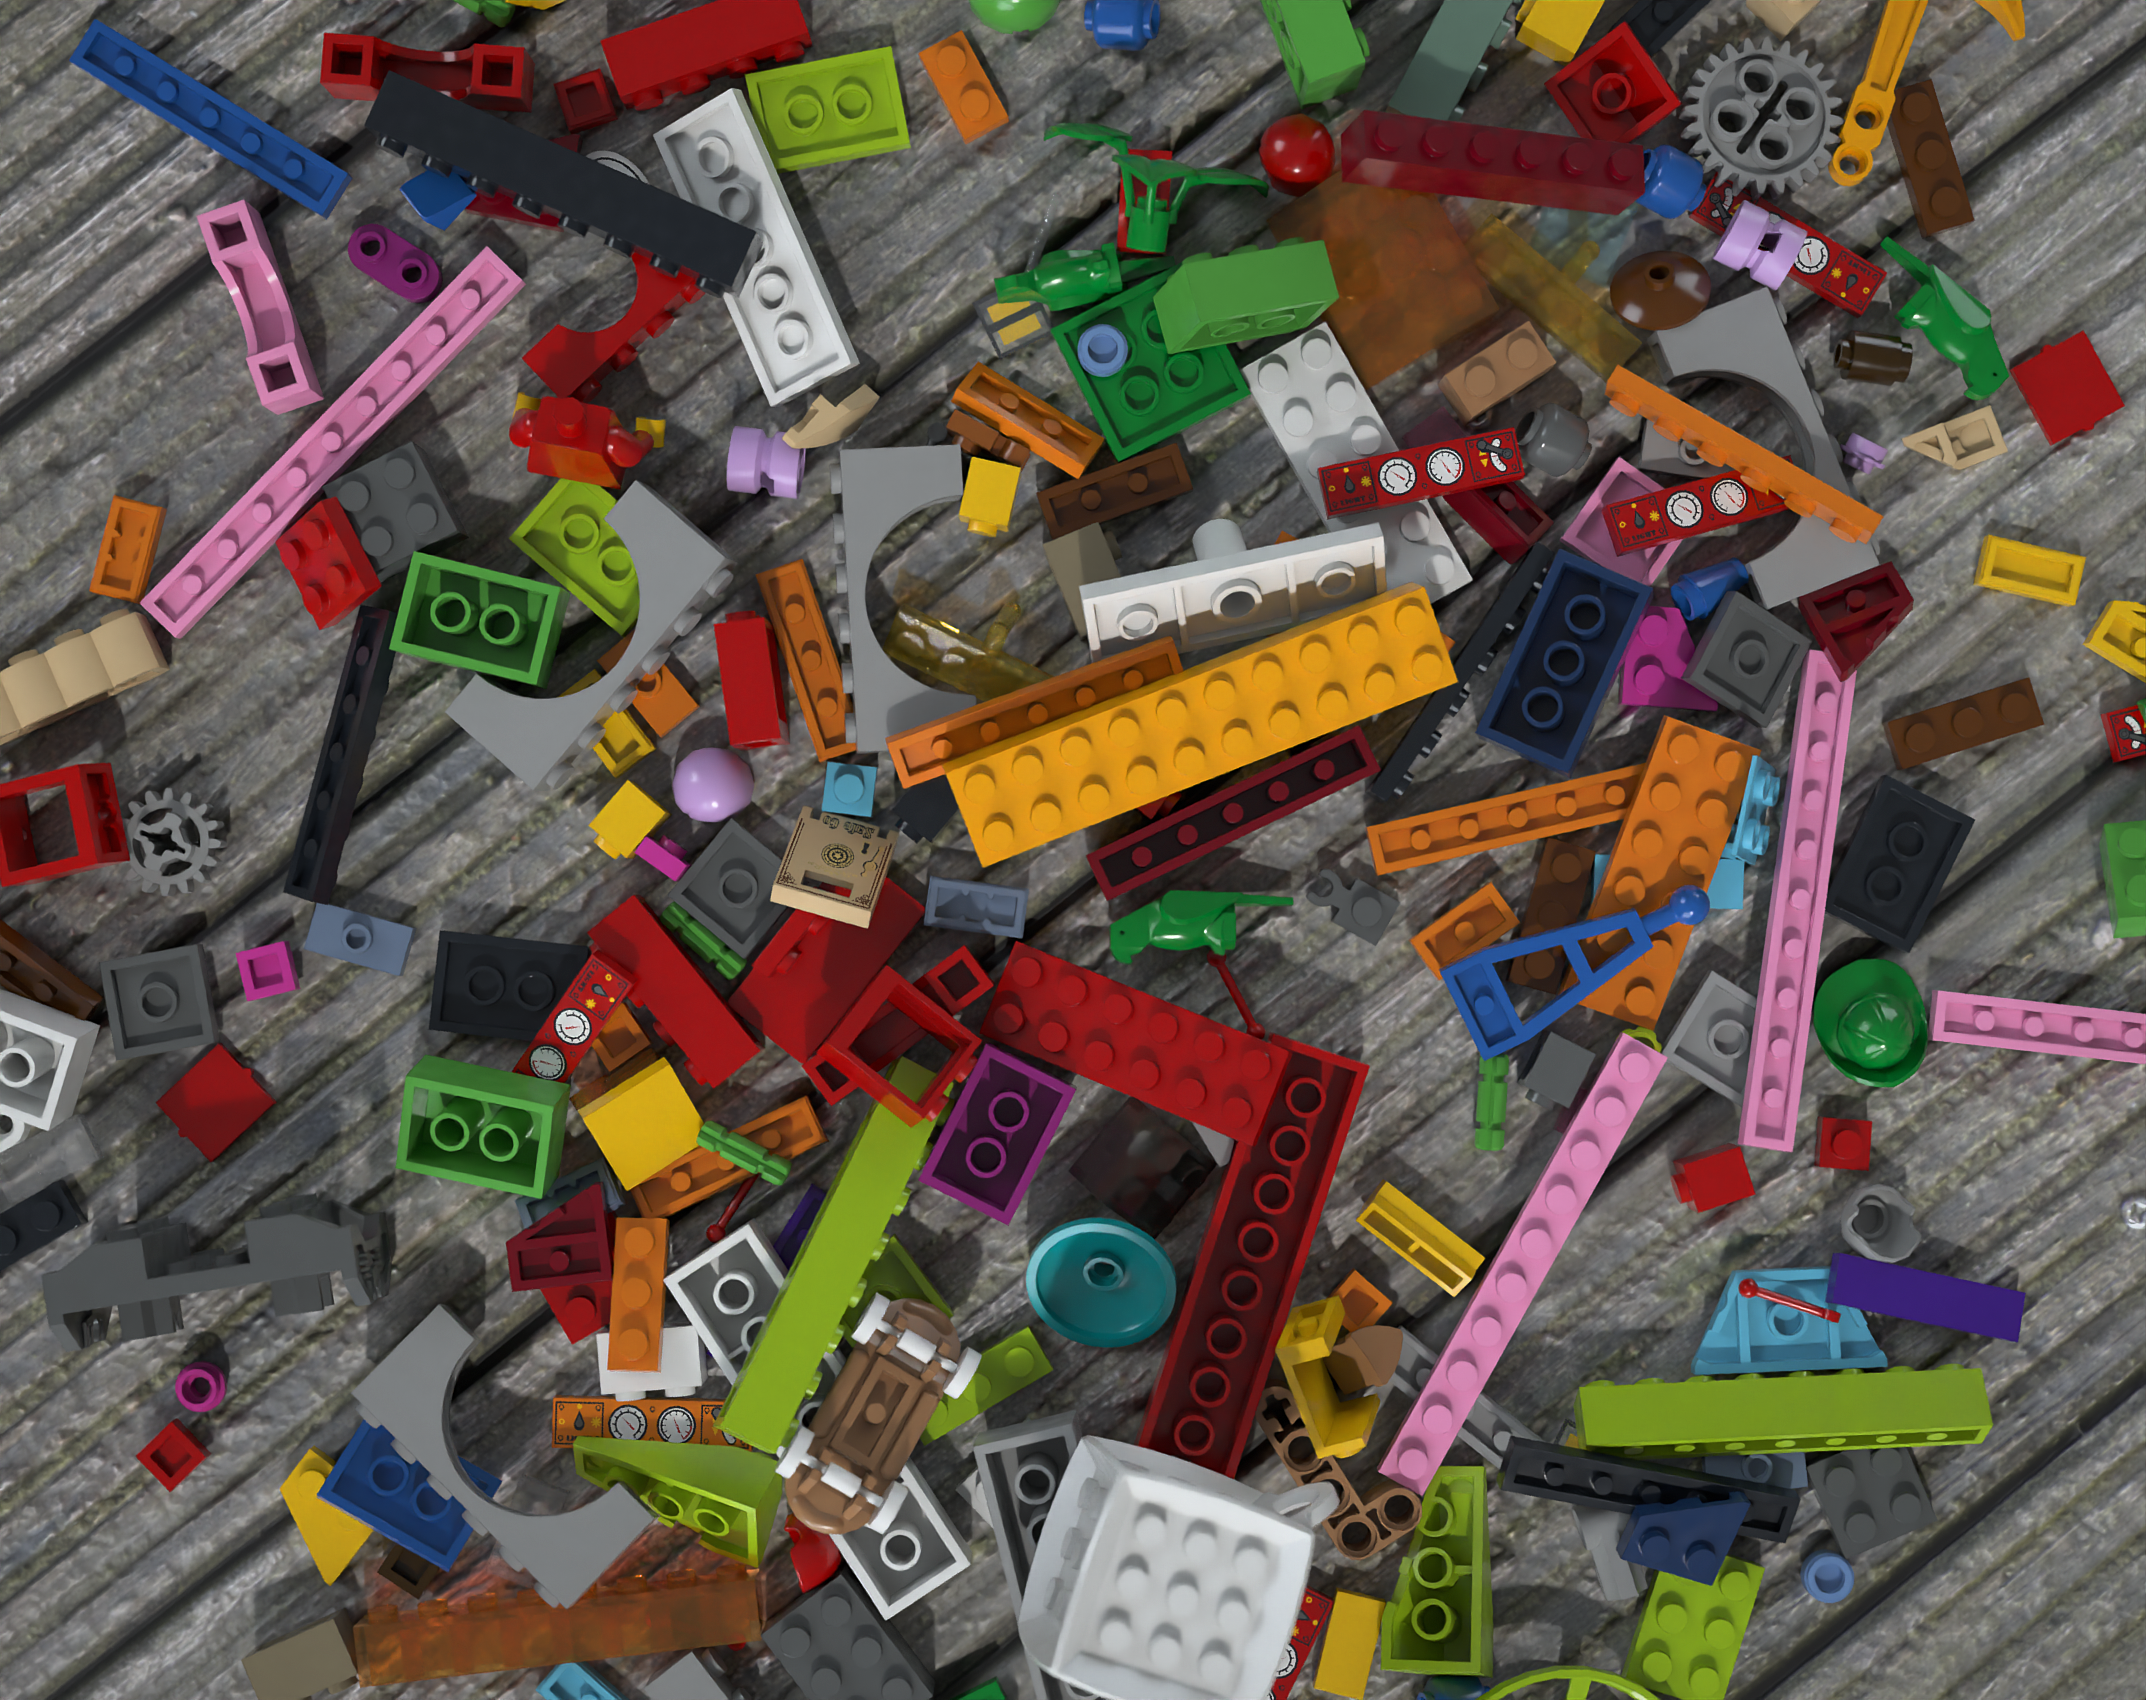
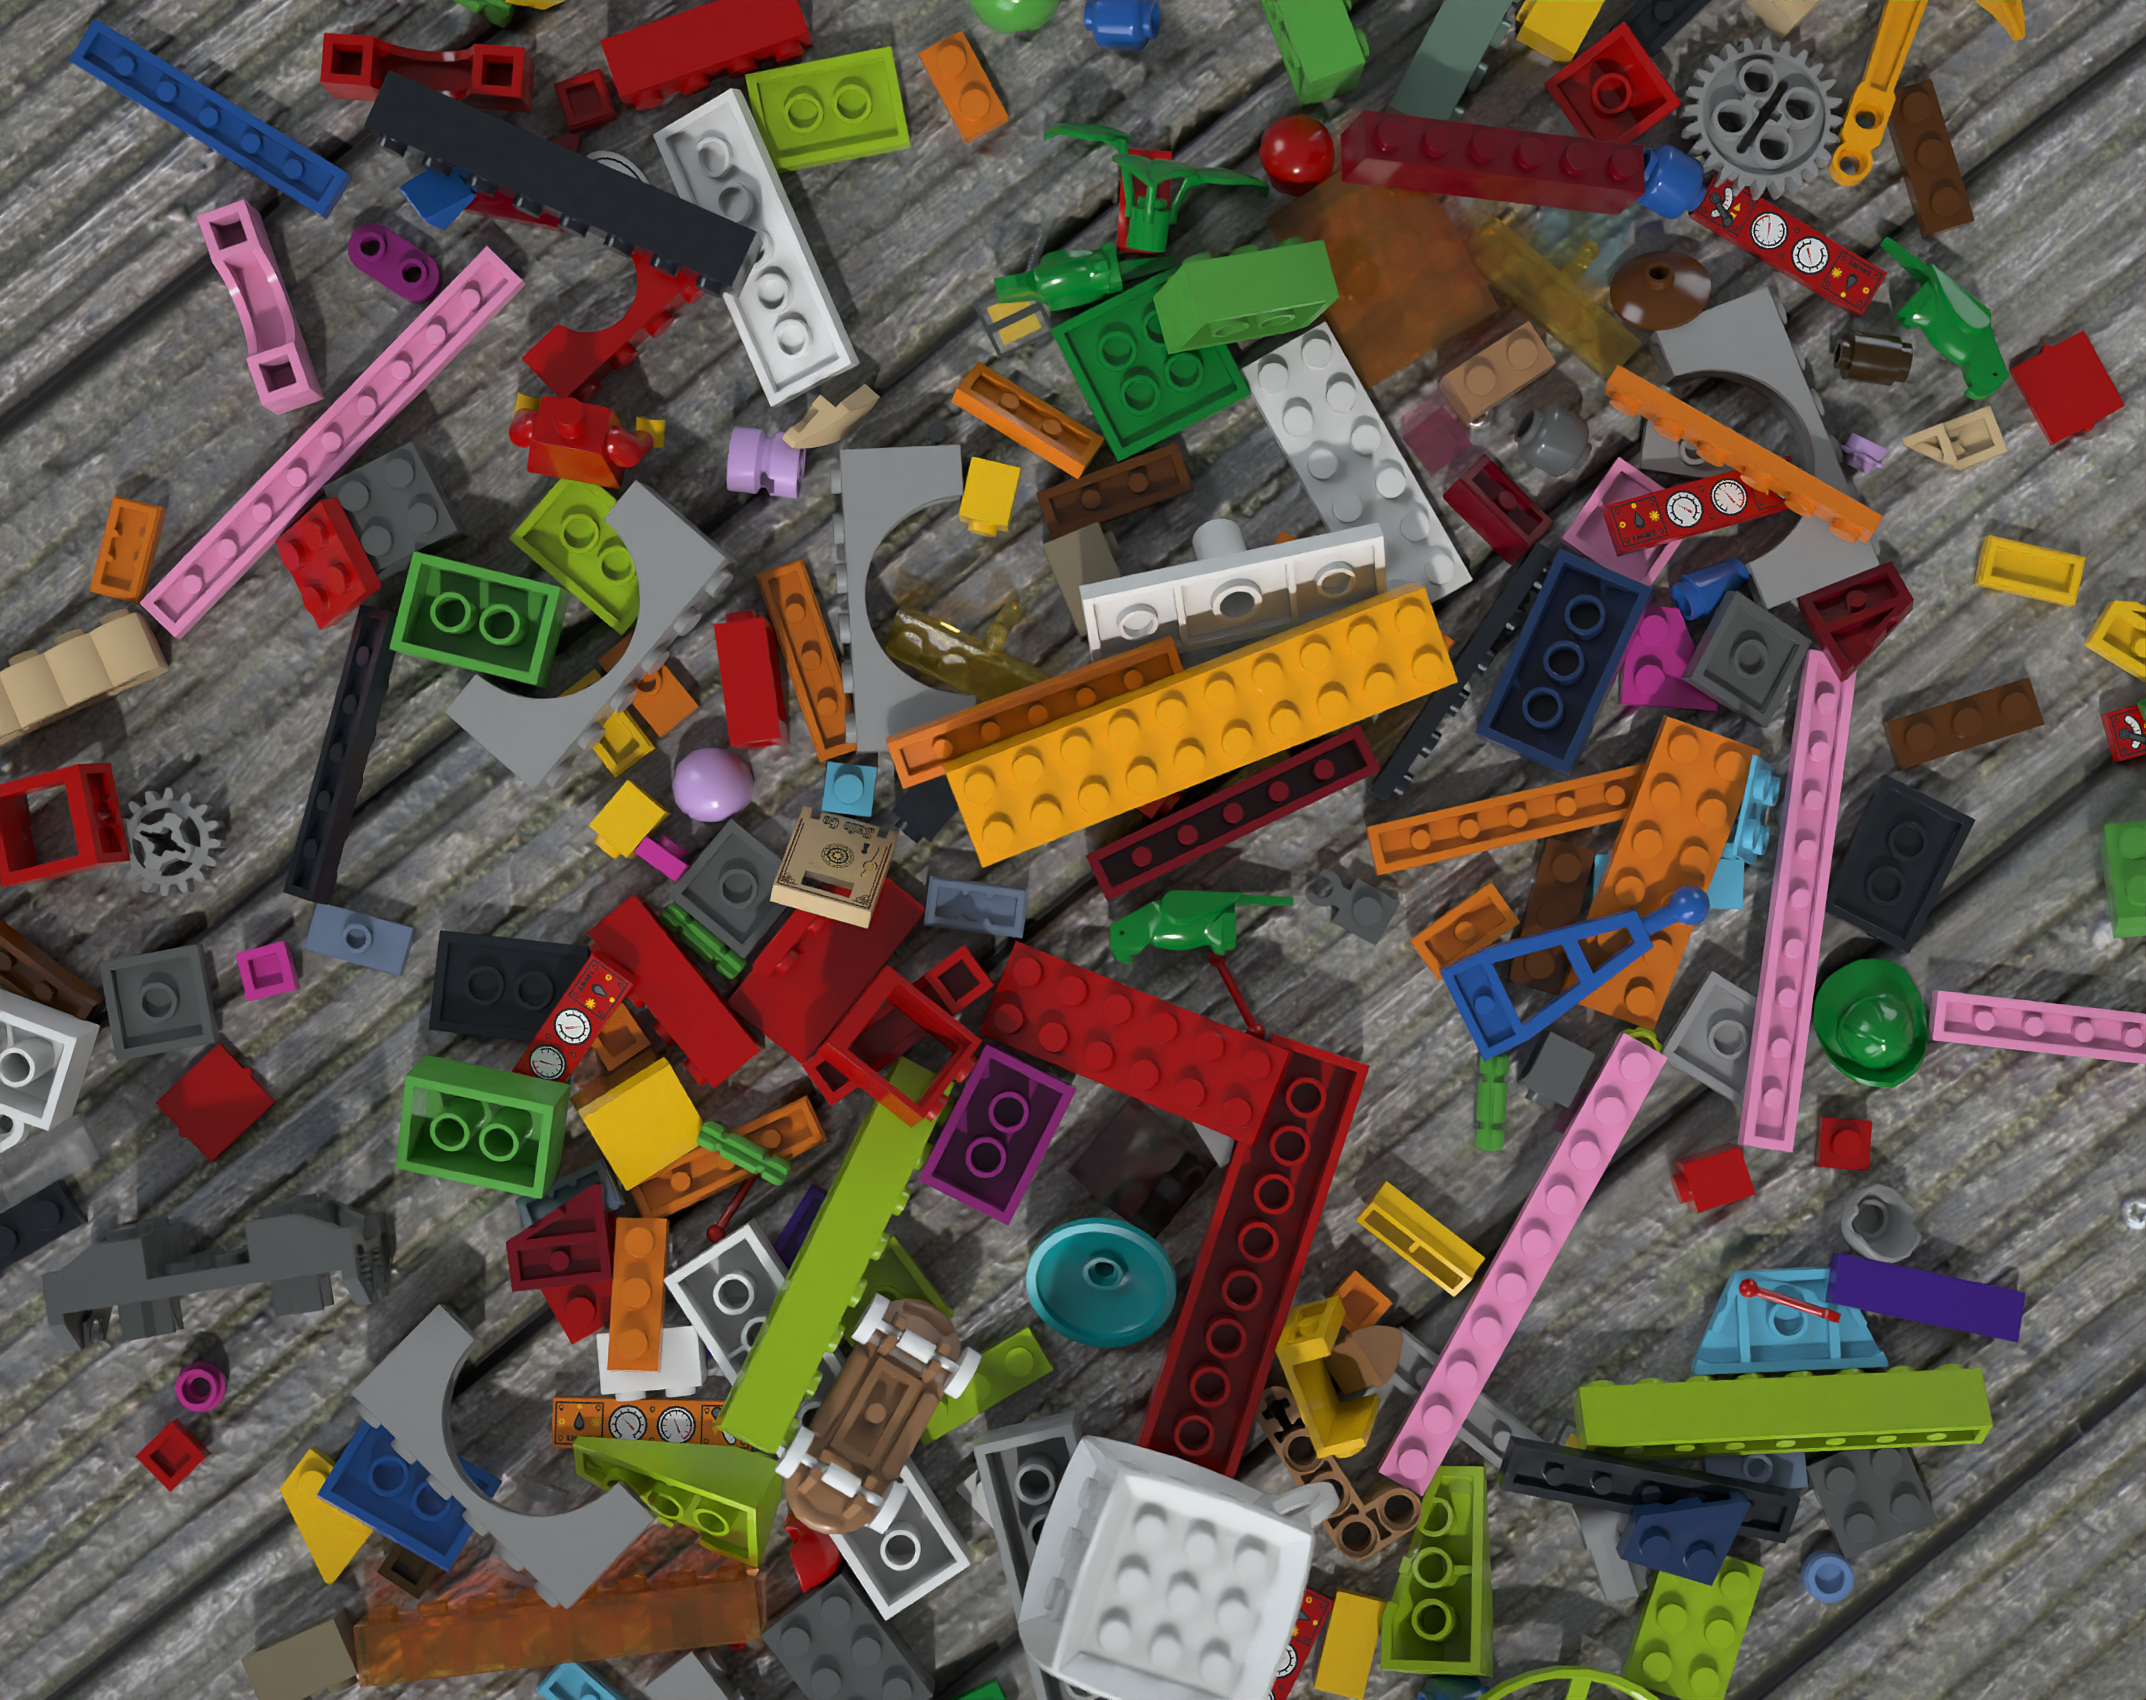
dark orange plate [946,409,1031,472] -> none
medium blue tile [1078,324,1128,377] -> none
red tile [1317,427,1525,520] -> none
lavender wheel [1712,200,1807,290] -> none

